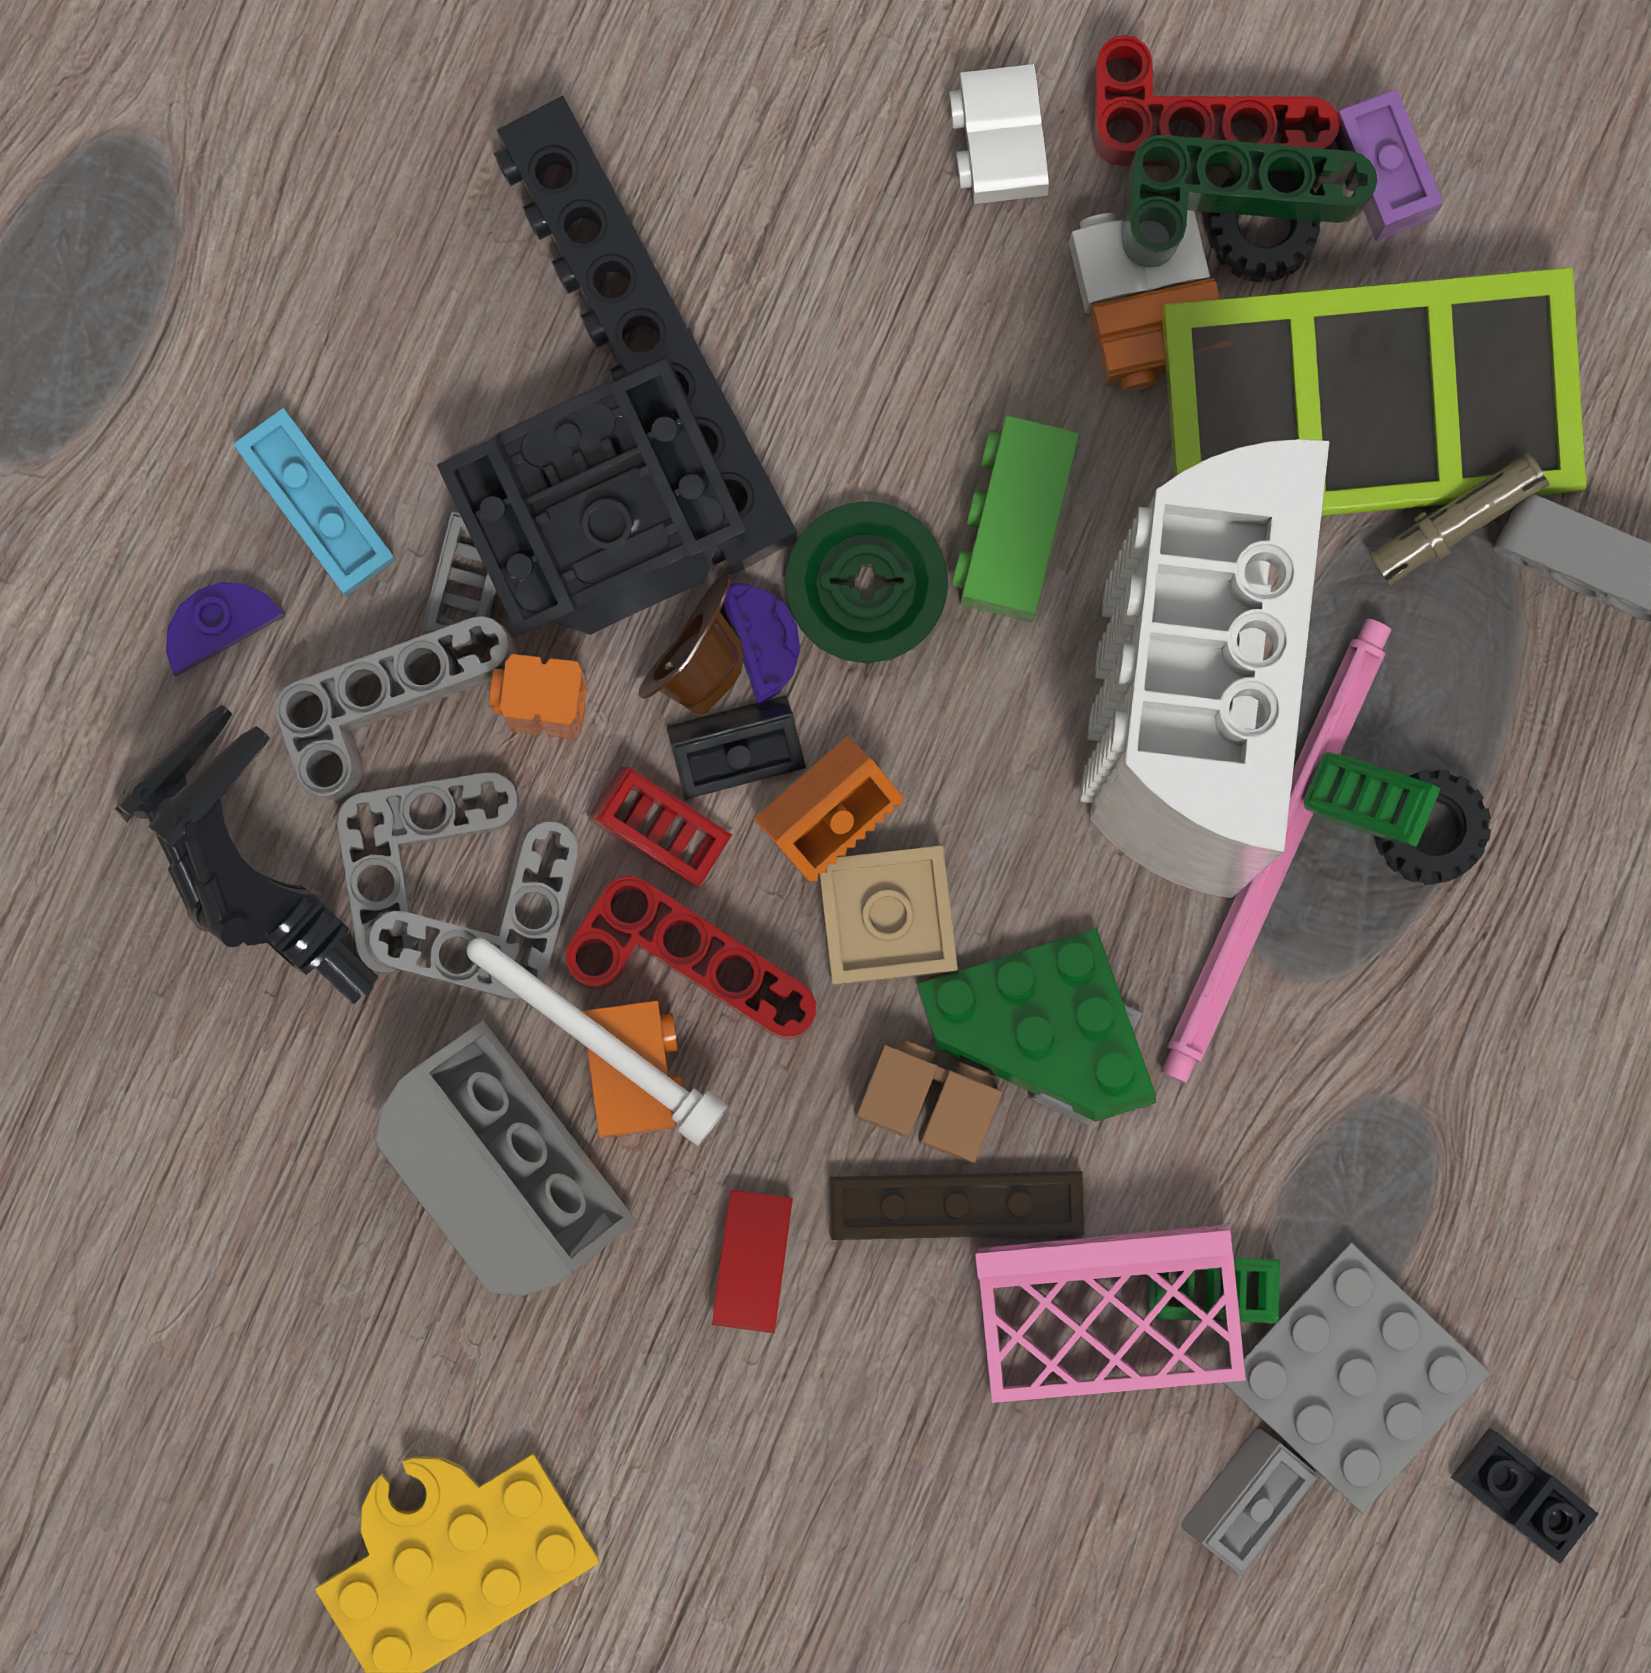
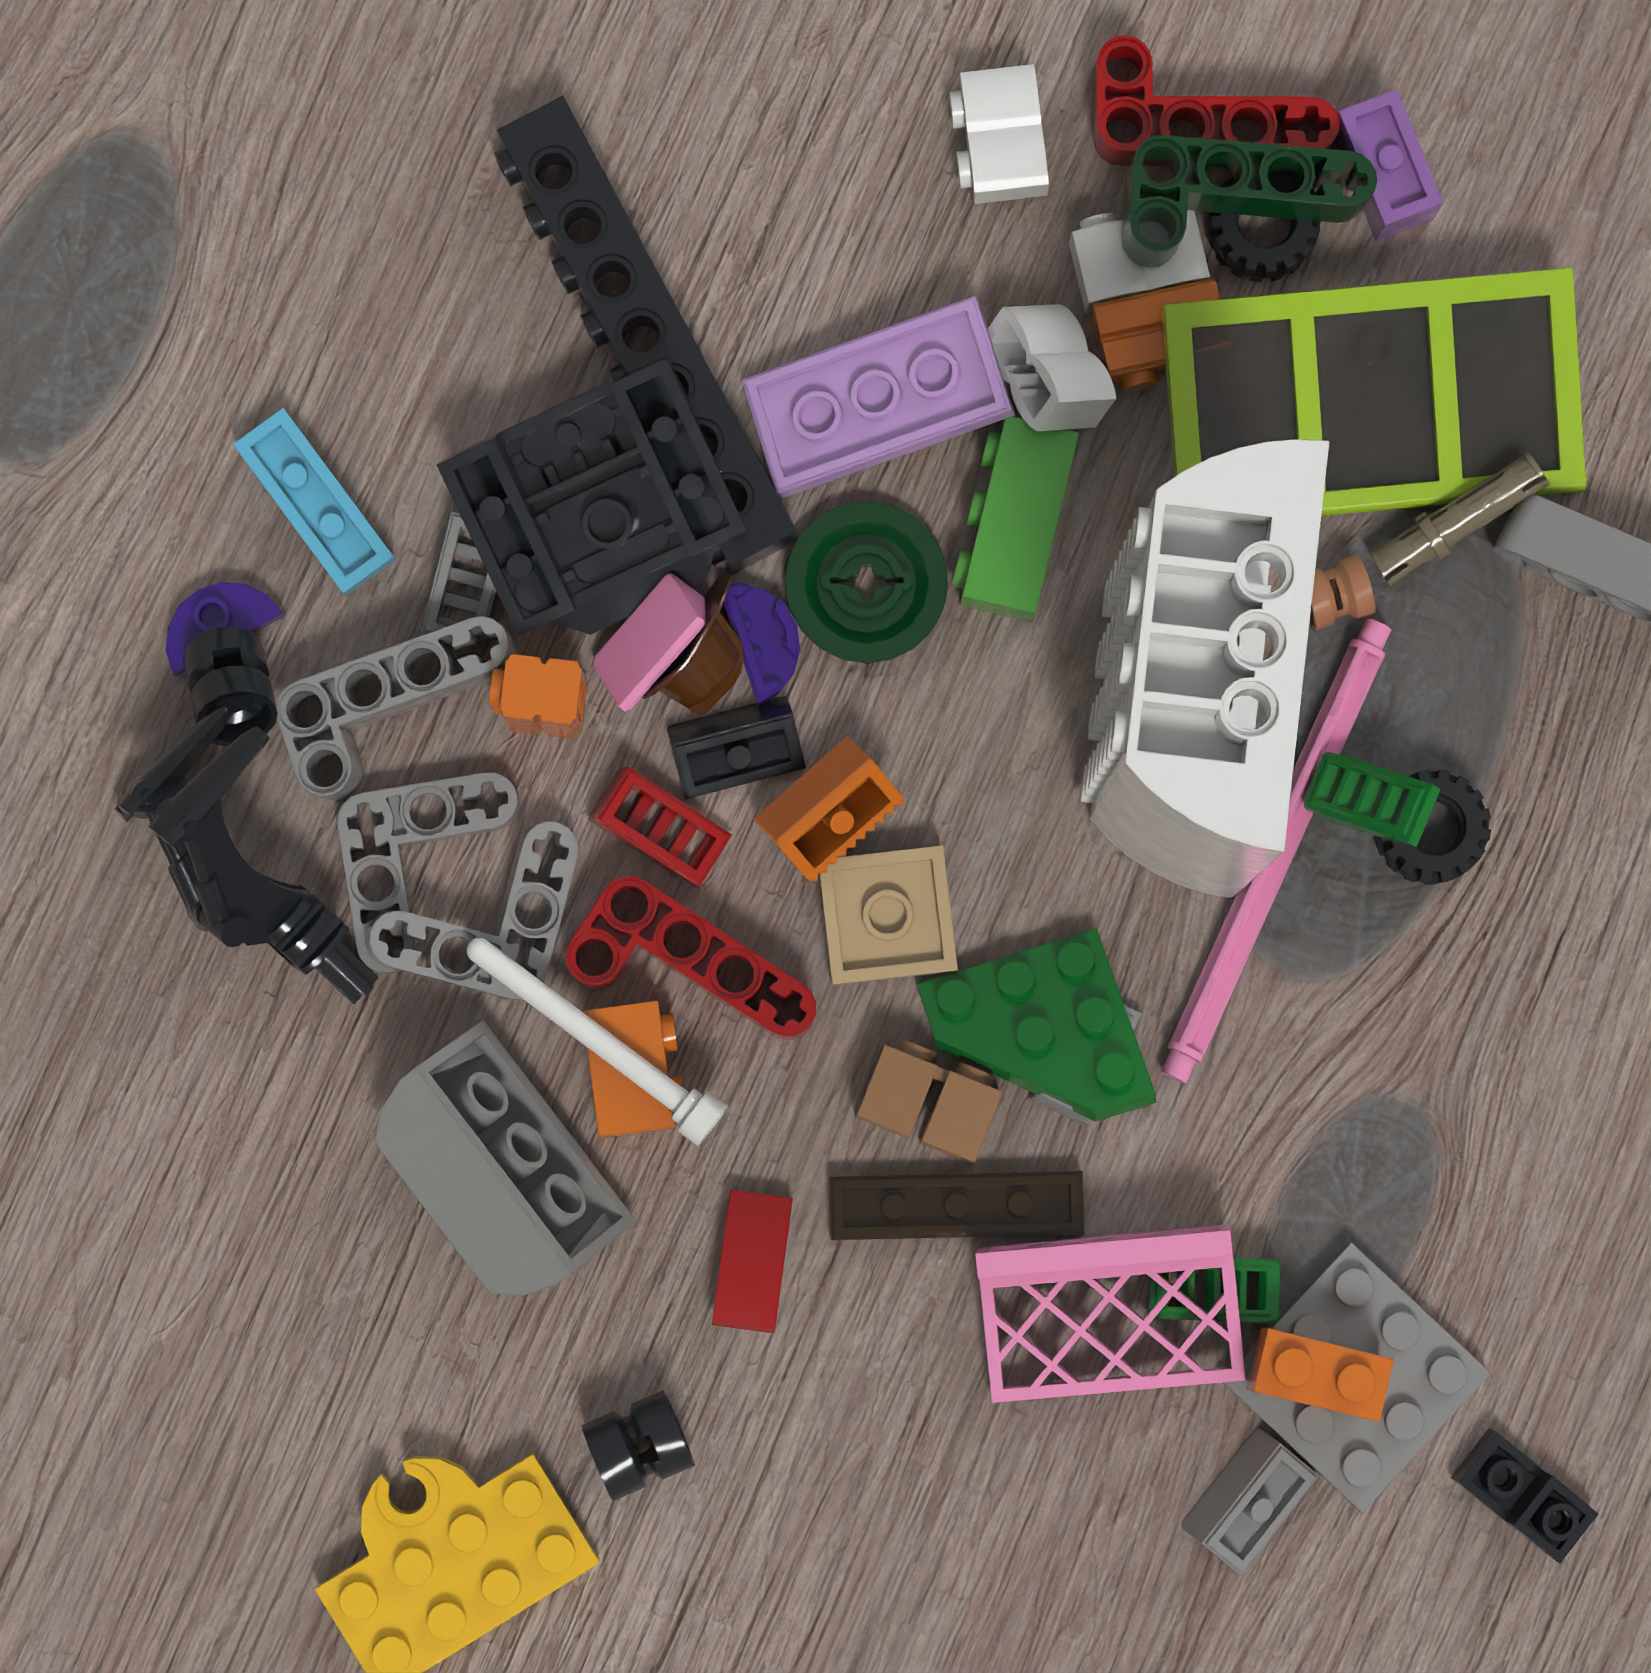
none -> black wheel [183,627,278,746]
none -> black wheel [581,1390,695,1501]
none -> bright pink slope [593,573,706,712]
none -> lavender tile [742,295,1015,499]
none -> white brick [988,304,1116,431]
none -> orange brick [1246,1328,1394,1422]
none -> nougat wheel [1309,554,1376,632]

